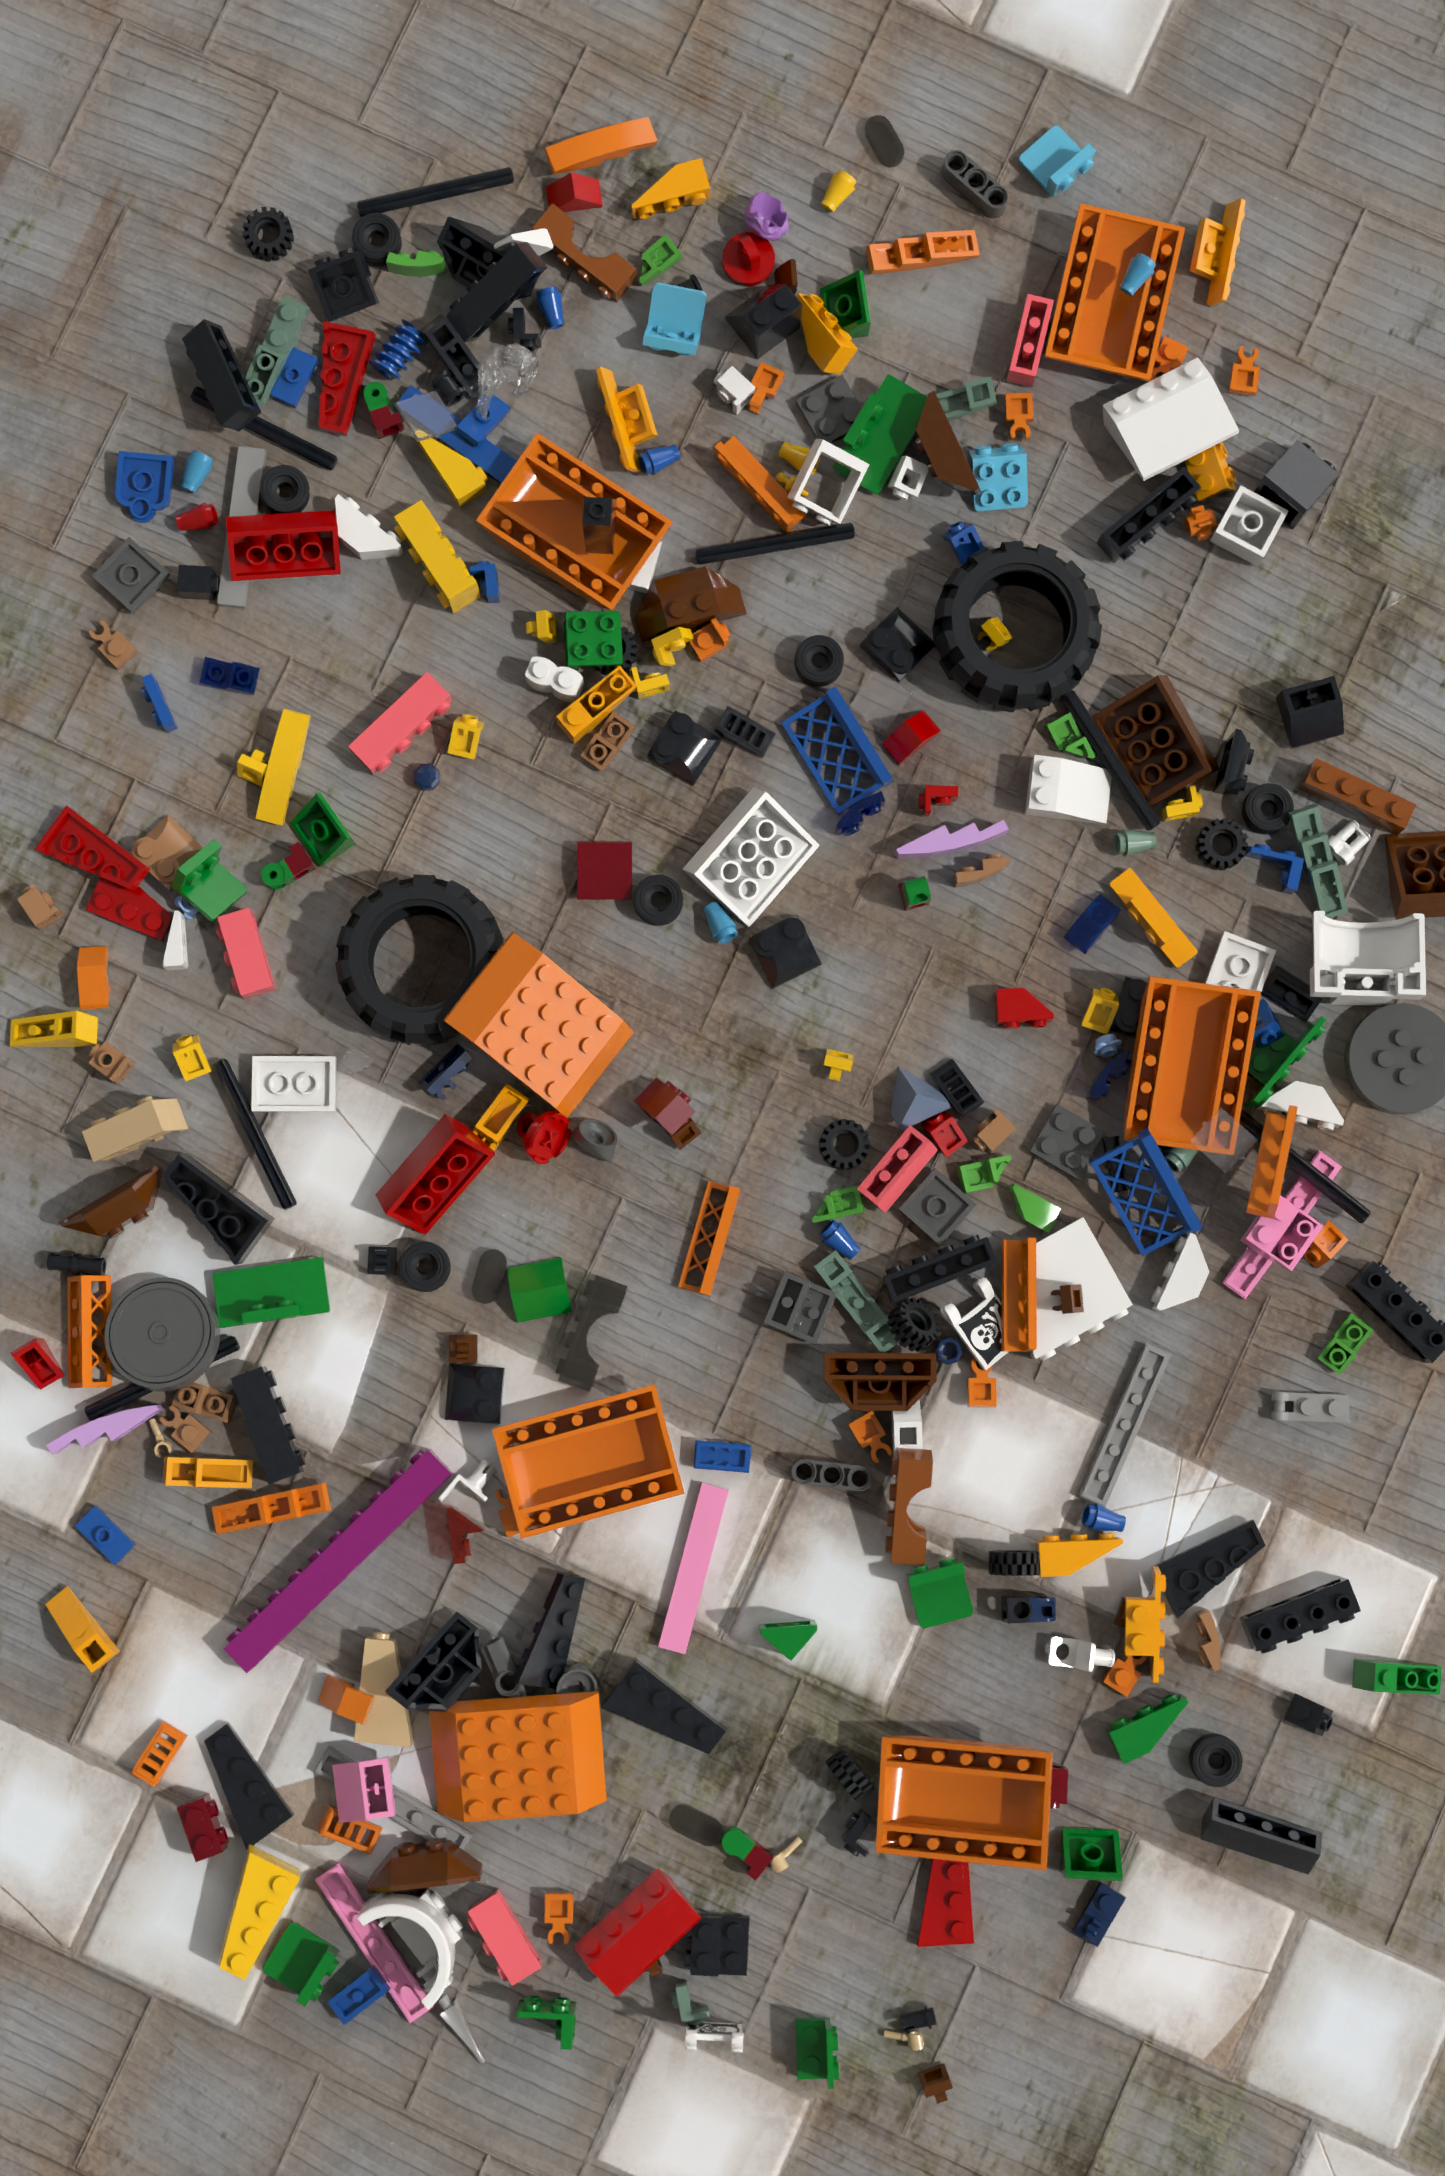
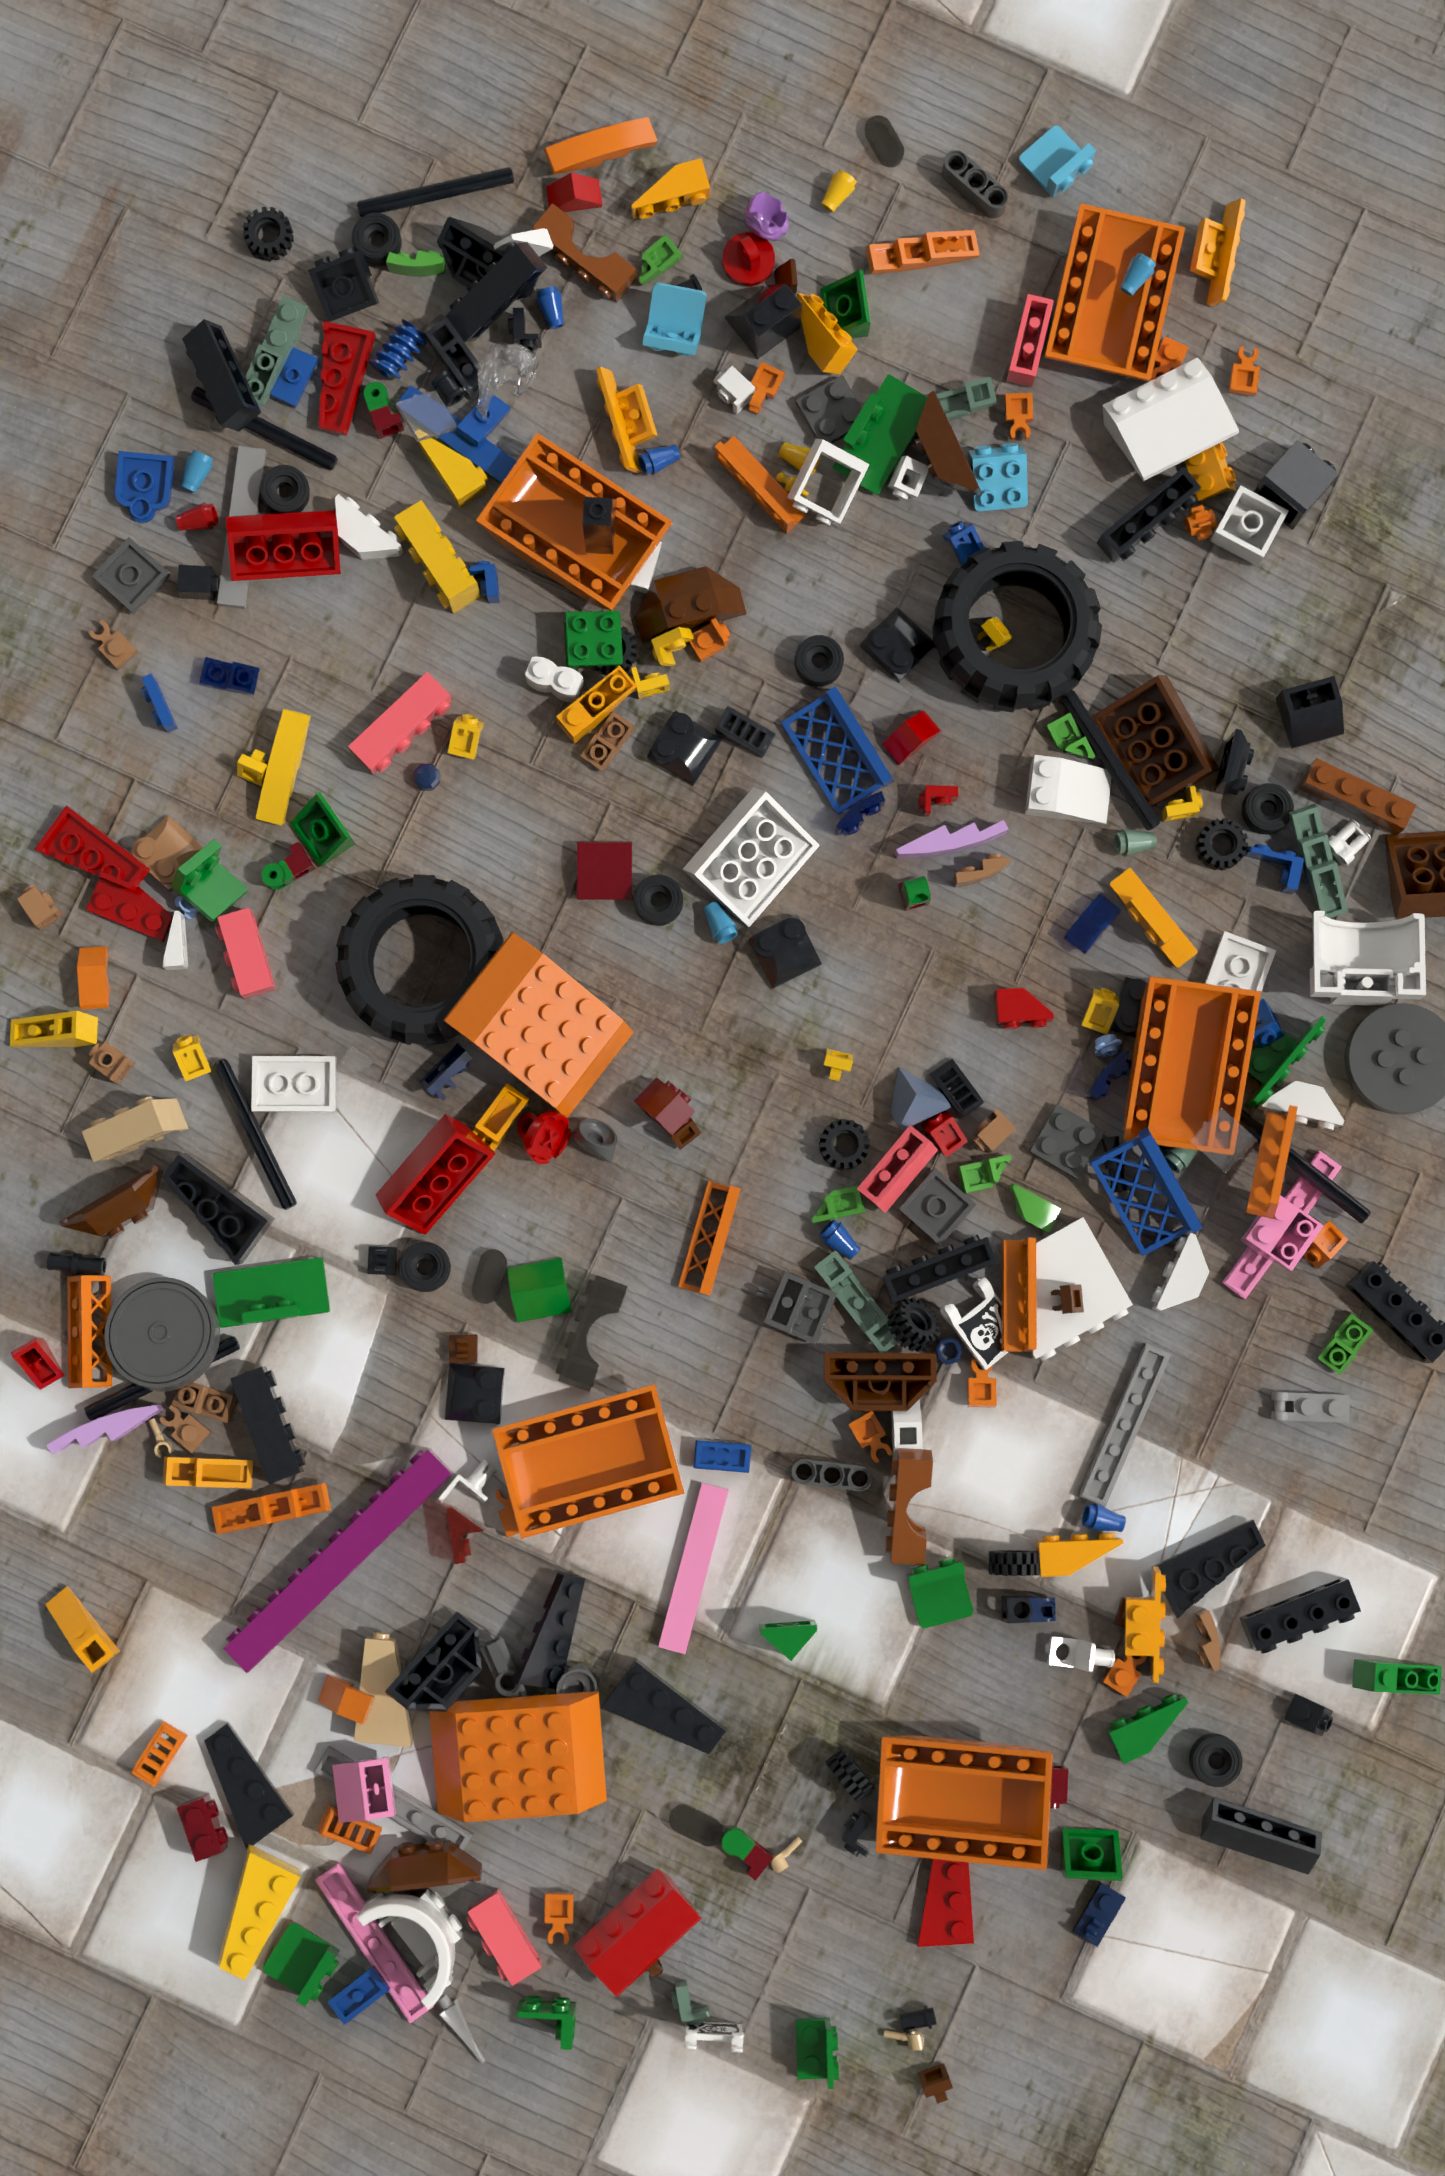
blue plate [75,1505,136,1565] -> none
yellow tile [526,610,558,644] -> none
black plate [685,1913,750,1977] -> none
black axle [695,523,855,565] -> none
black slope [1261,966,1322,1022] -> none

